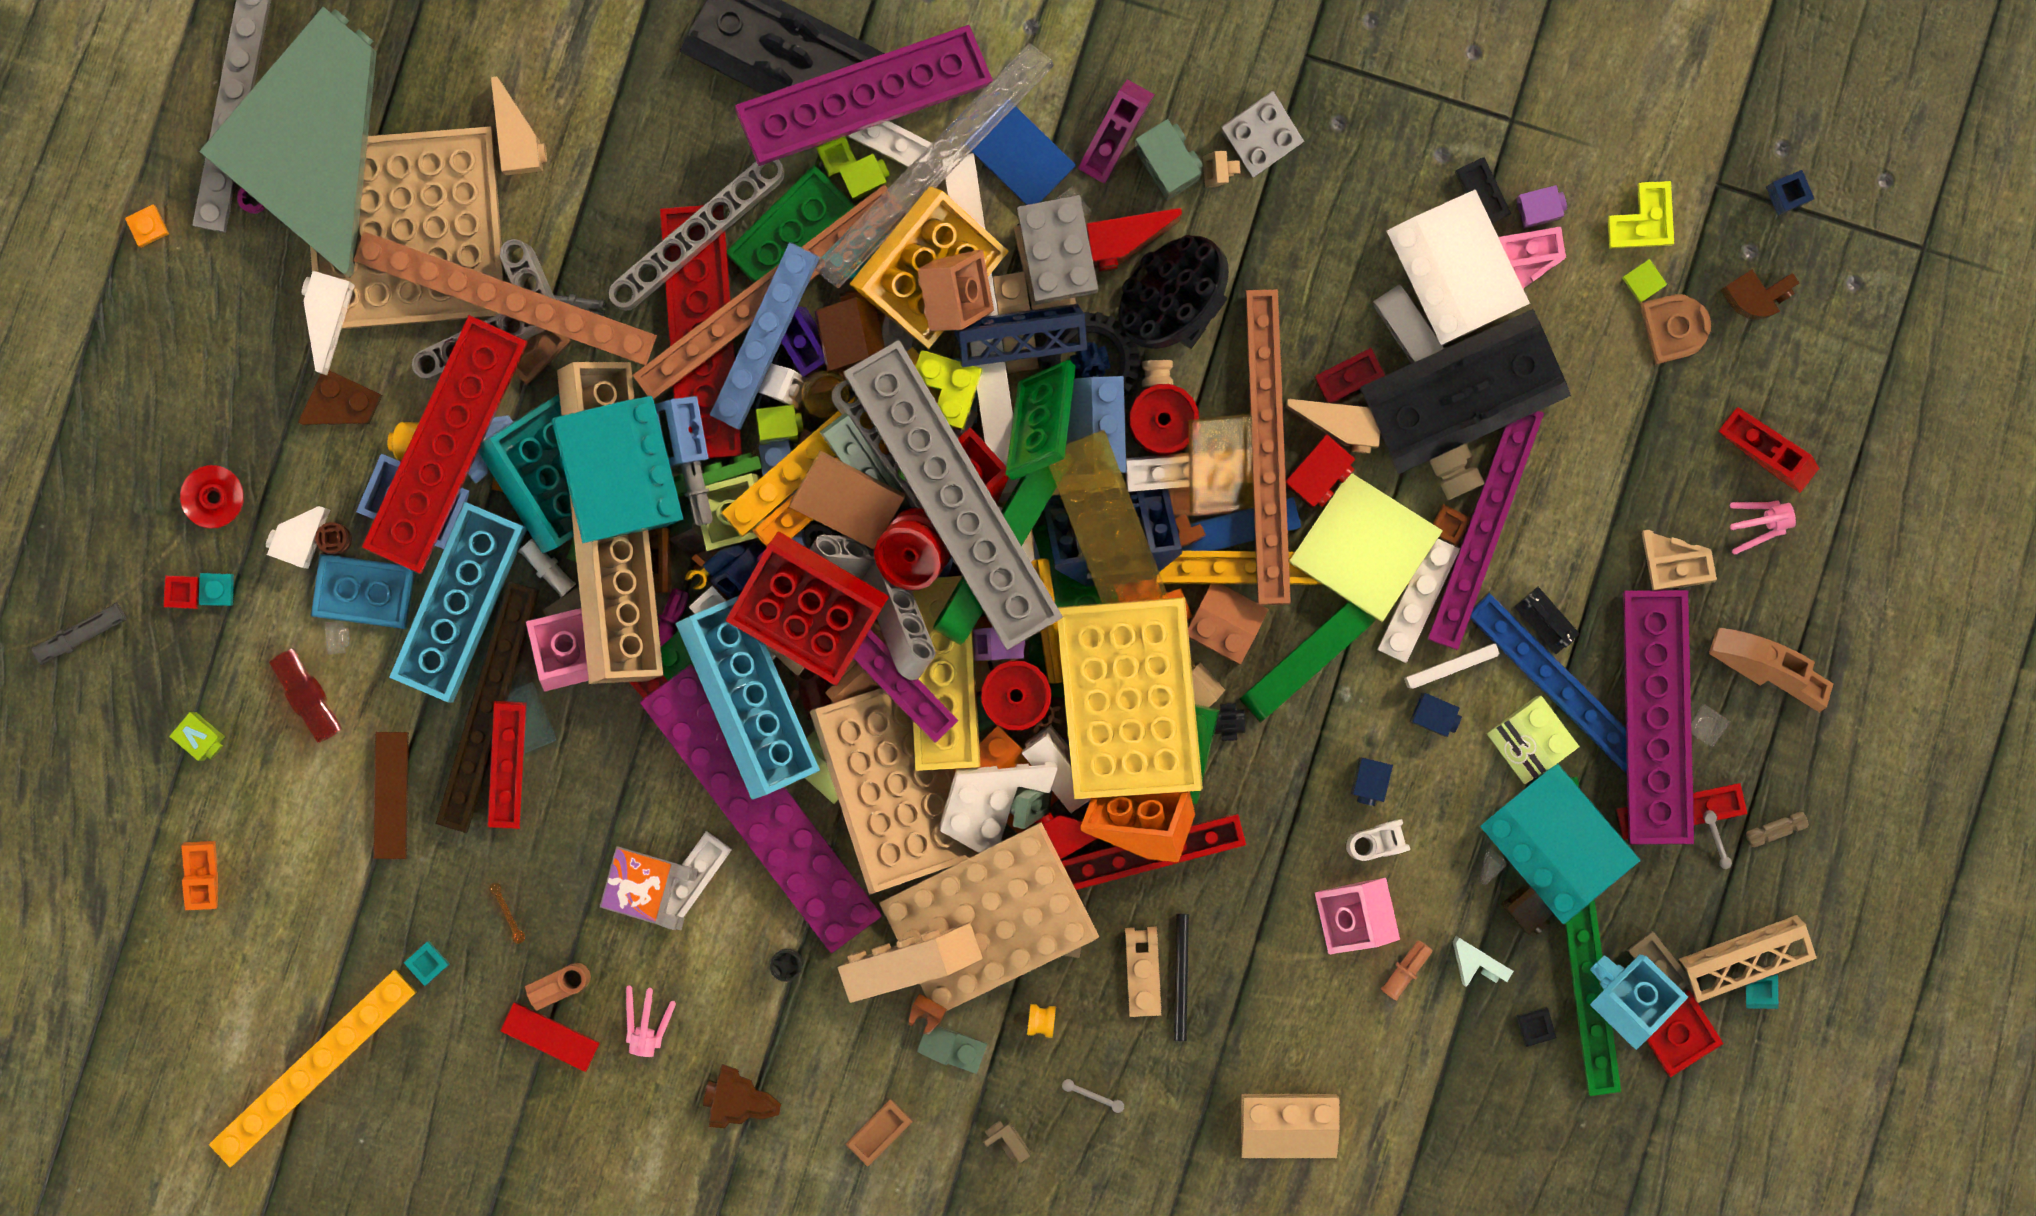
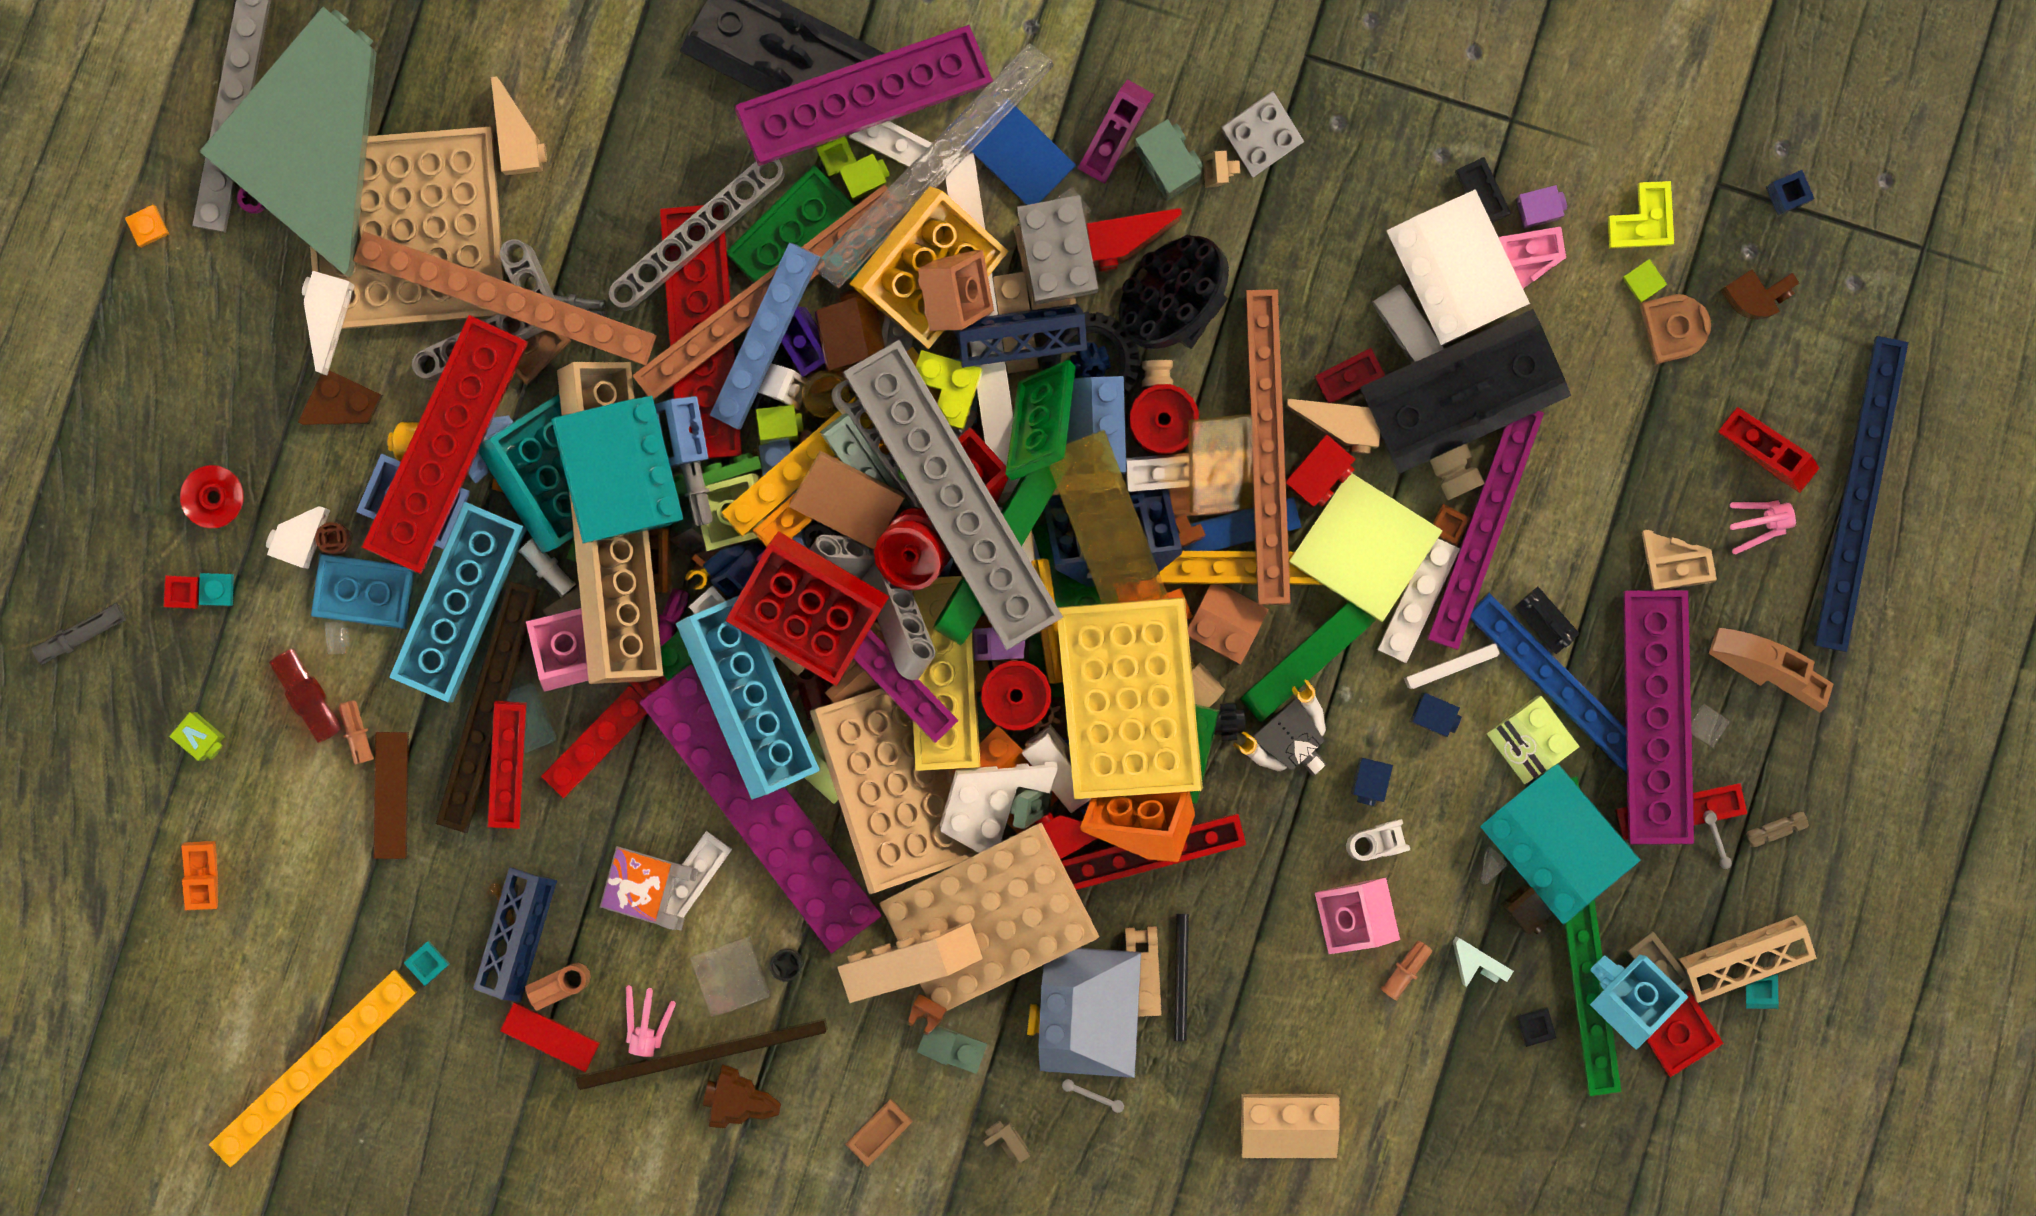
none -> nougat axle [339,701,374,765]
none -> dark blue fence [473,867,557,1002]
none -> red plate [541,686,648,798]
none -> dark brown tile [576,1018,828,1090]
none -> clear slope [690,935,771,1017]
none -> slope [1039,948,1141,1078]
none -> torso [1233,679,1327,776]
none -> dark blue plate [1814,336,1909,652]

